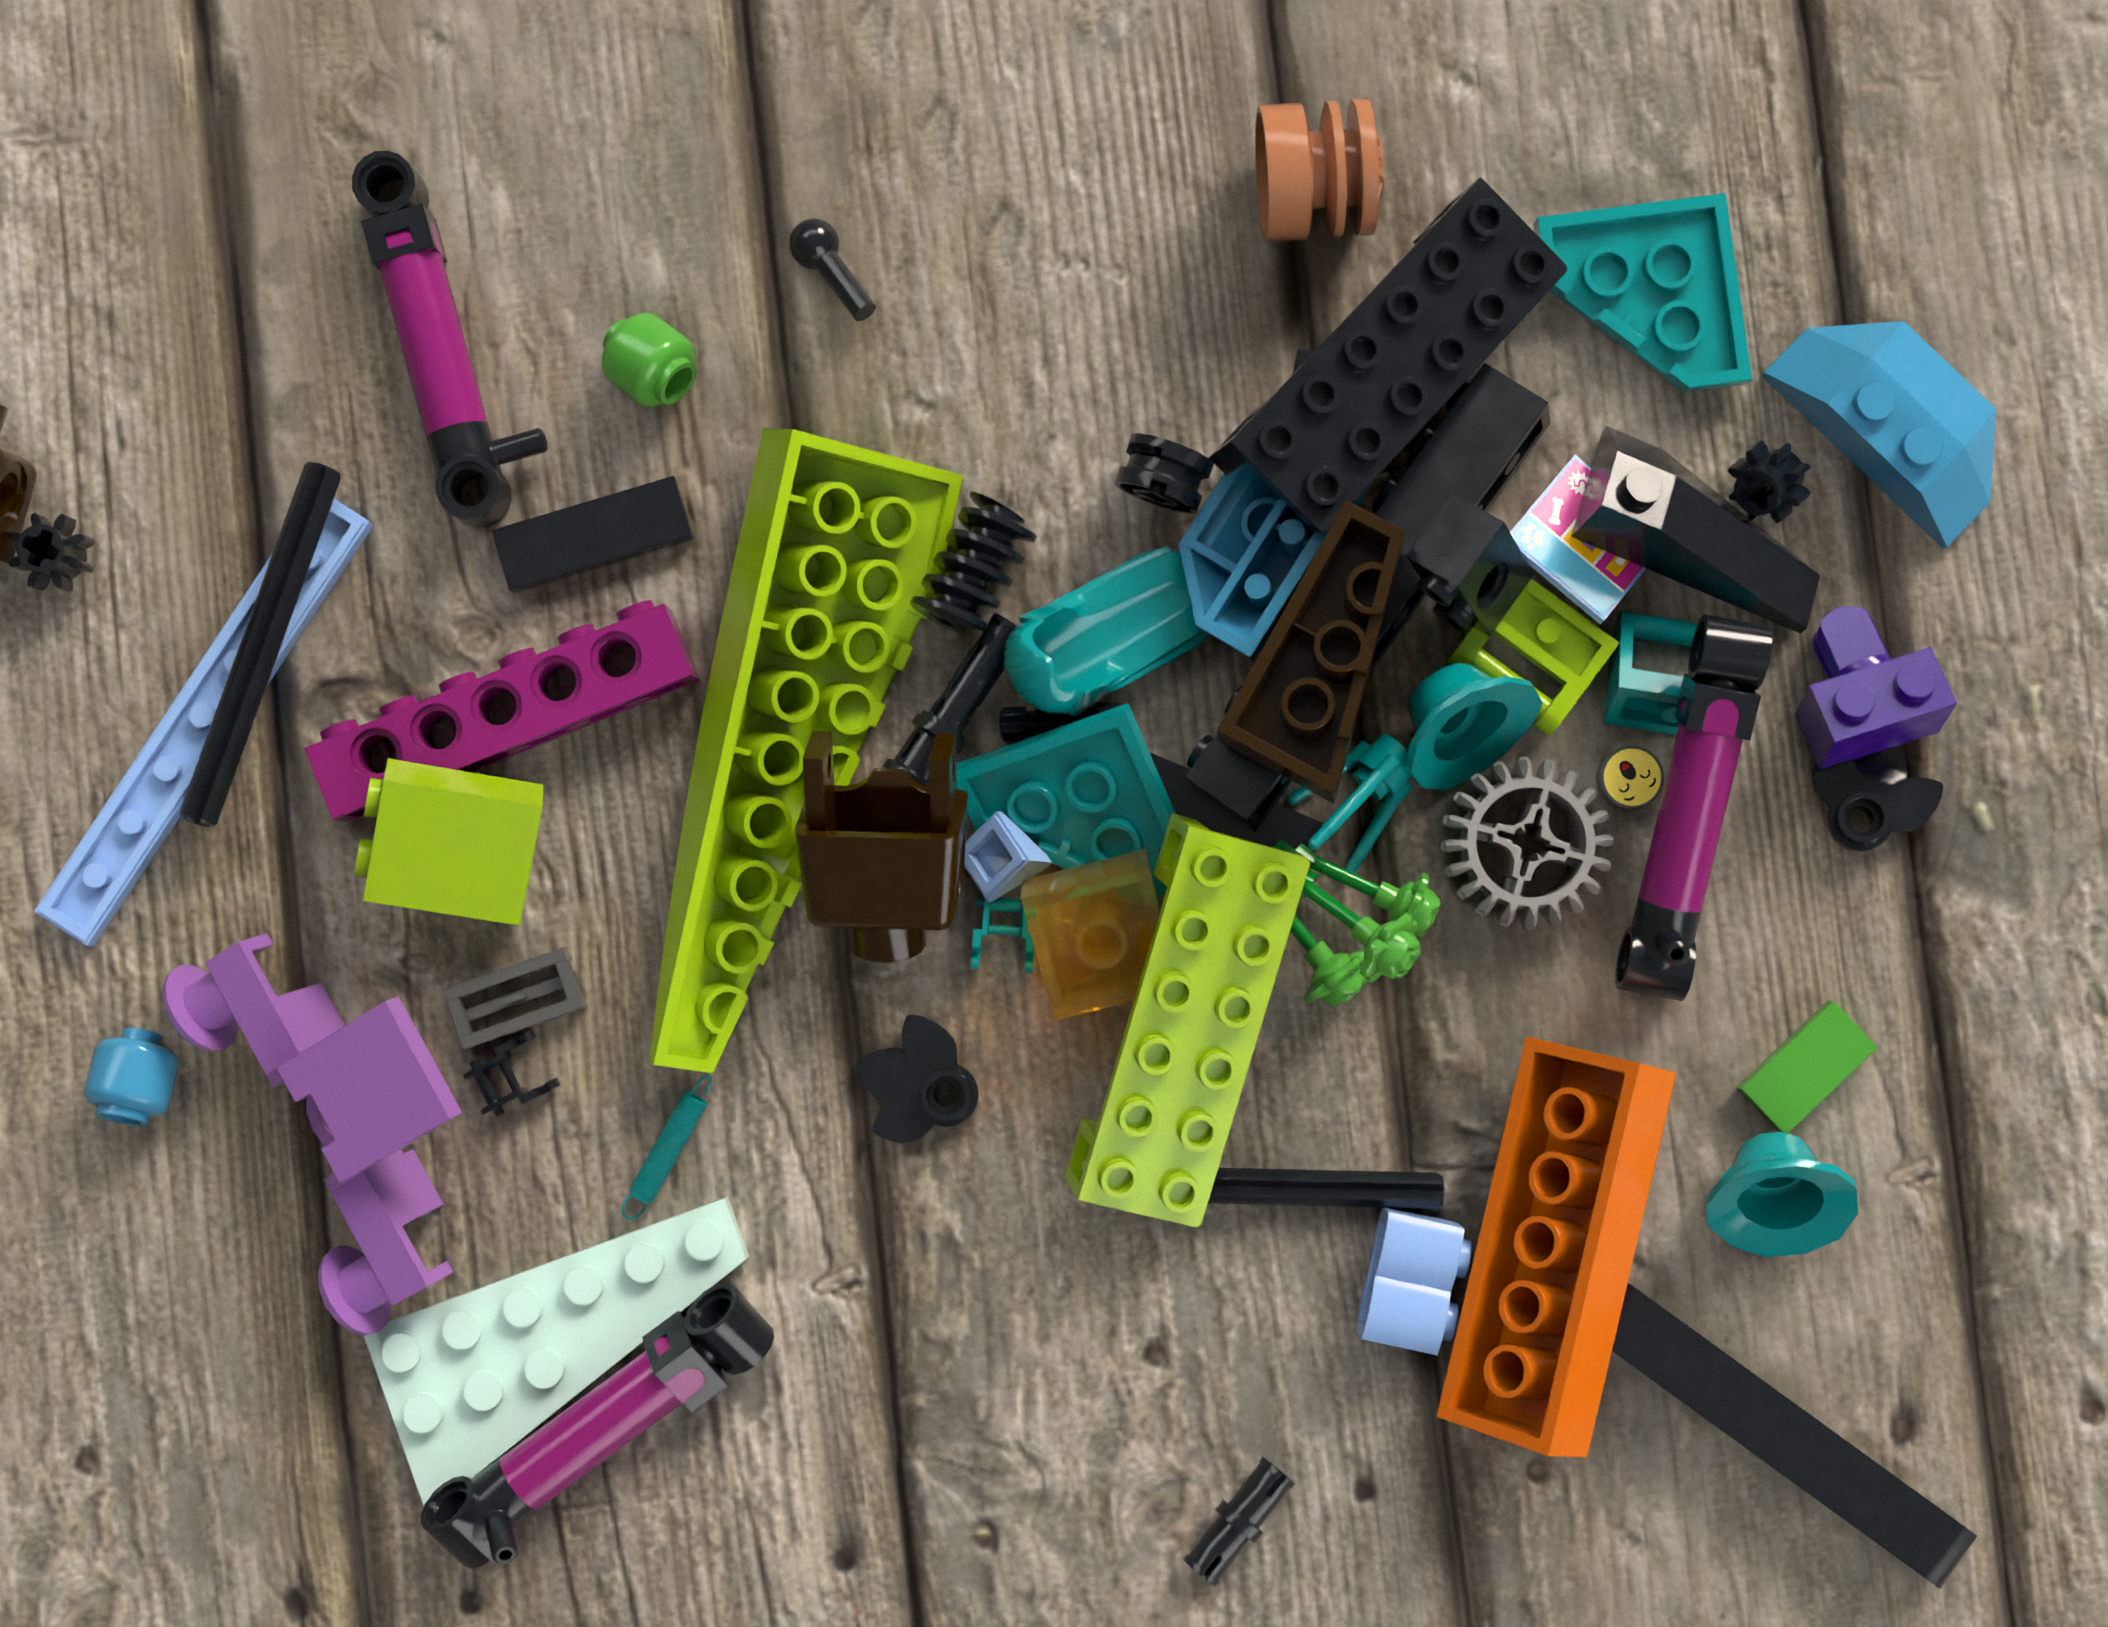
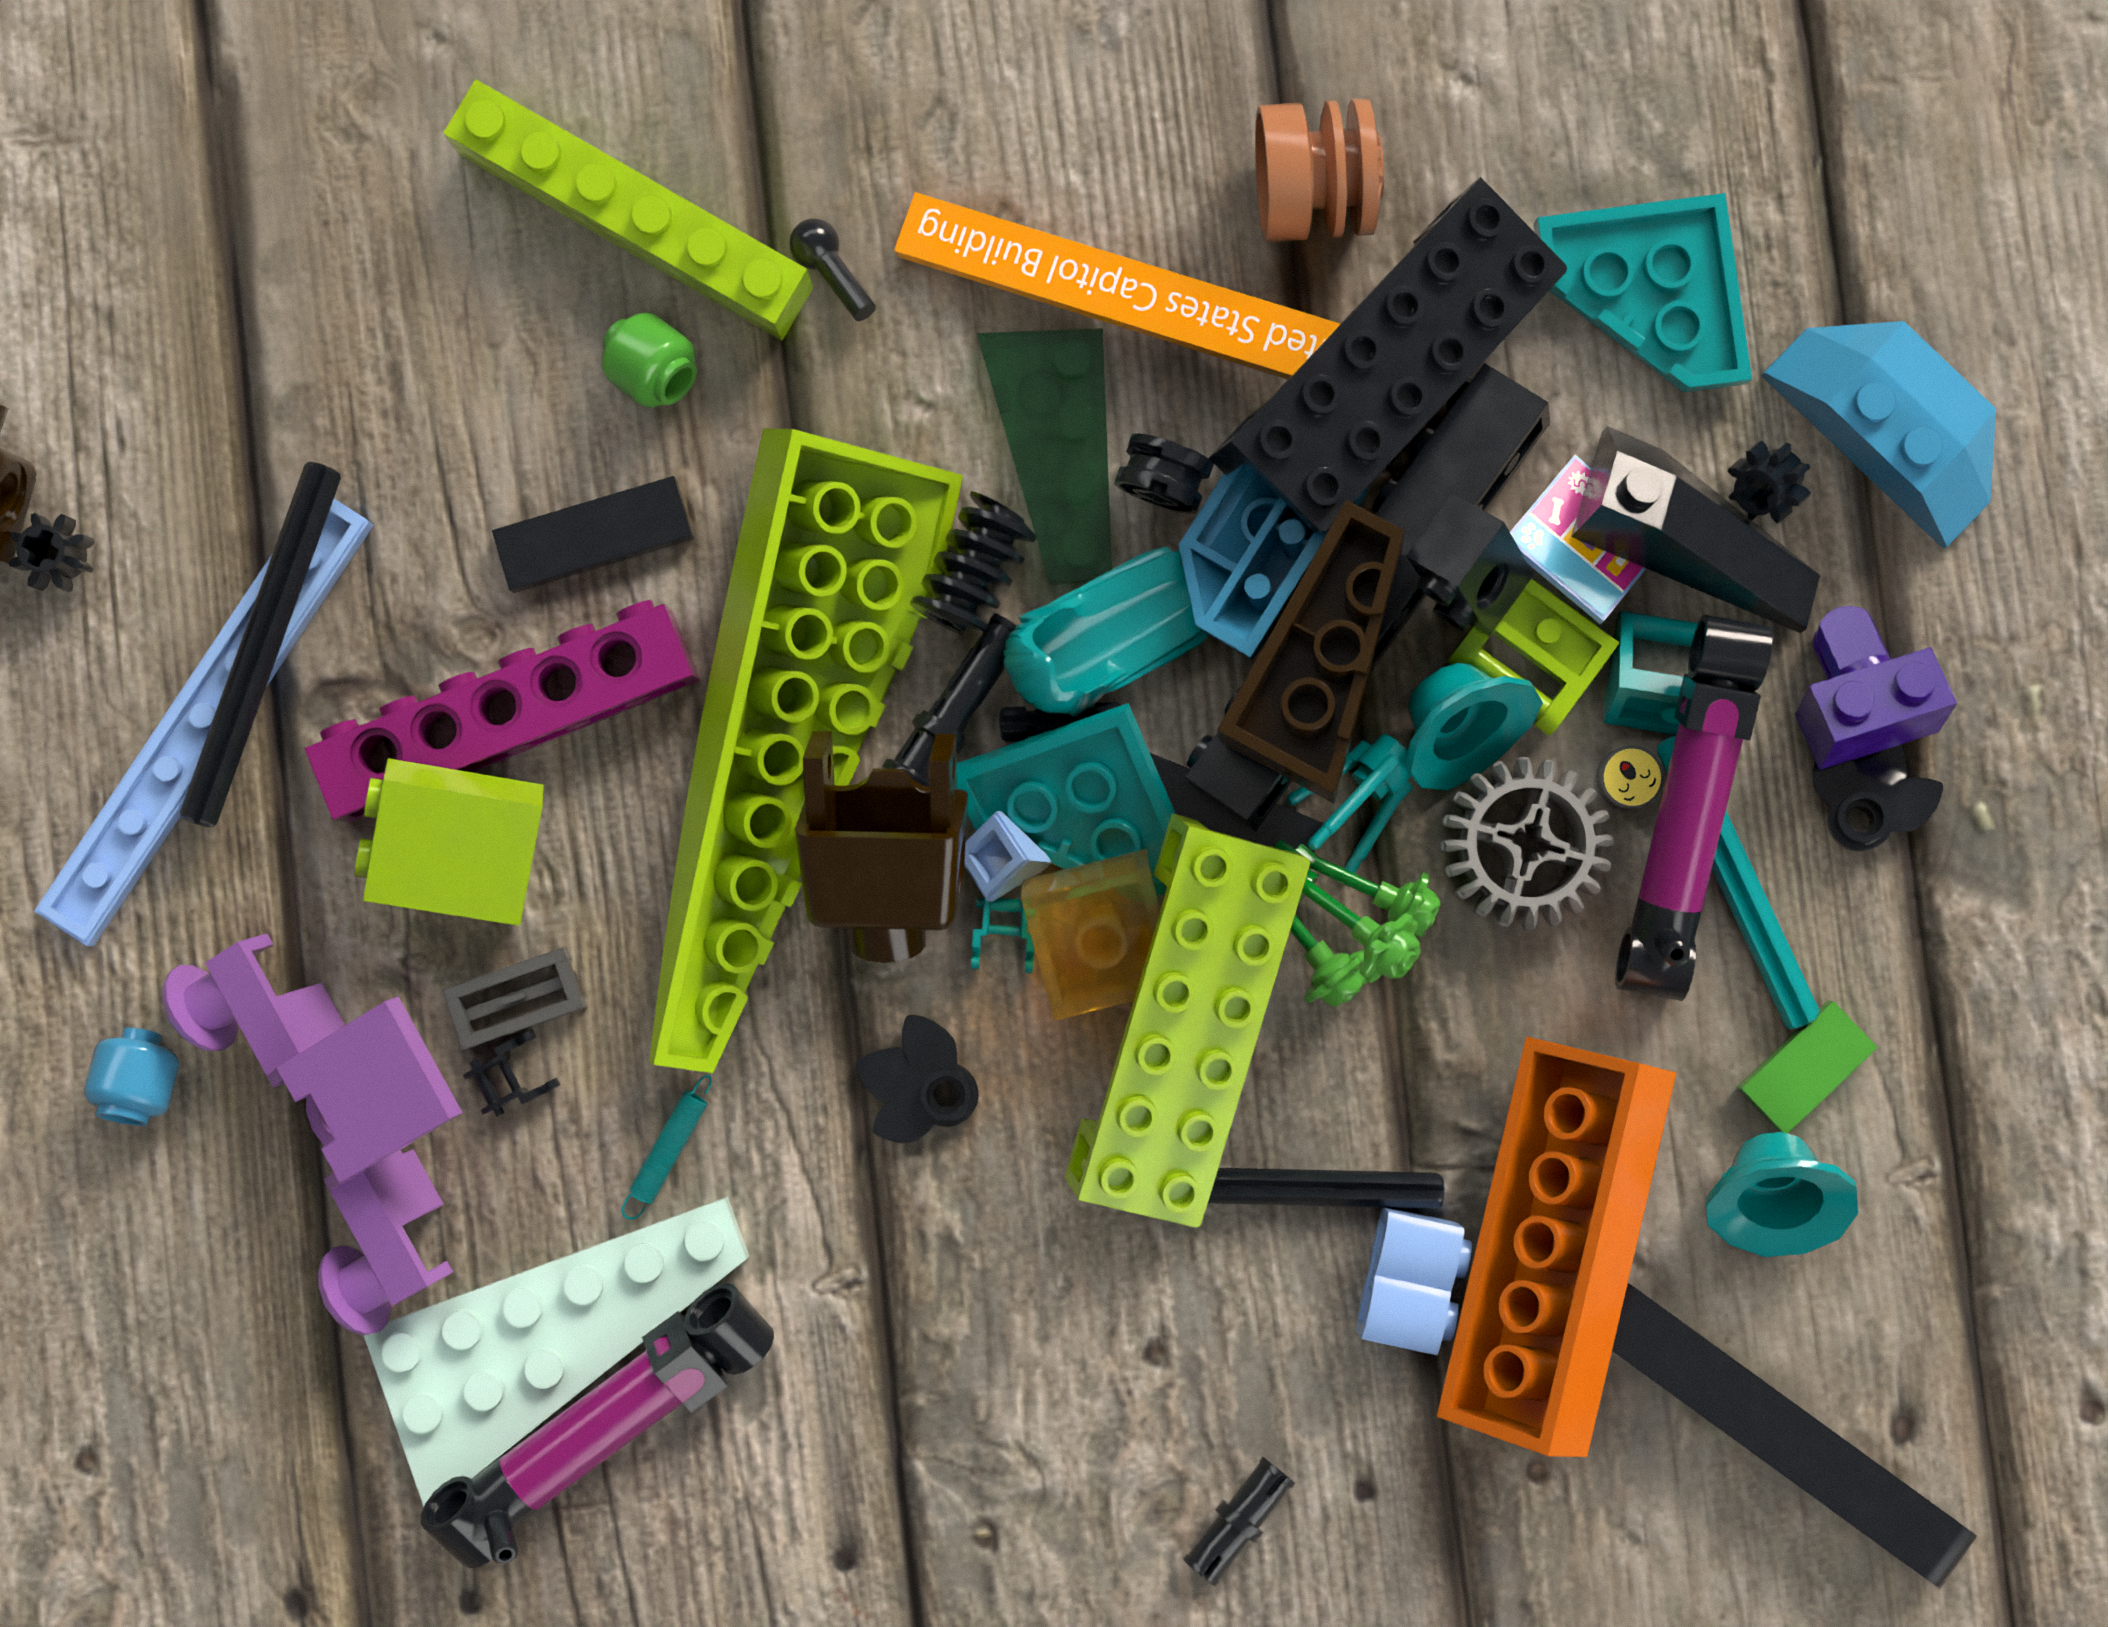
piece [352,150,548,528] -> none
none -> lime brick [443,79,814,341]
none -> light orange tile [894,192,1340,379]
none -> clear green wing [977,328,1112,585]
none -> teal axle [1657,735,1820,1029]

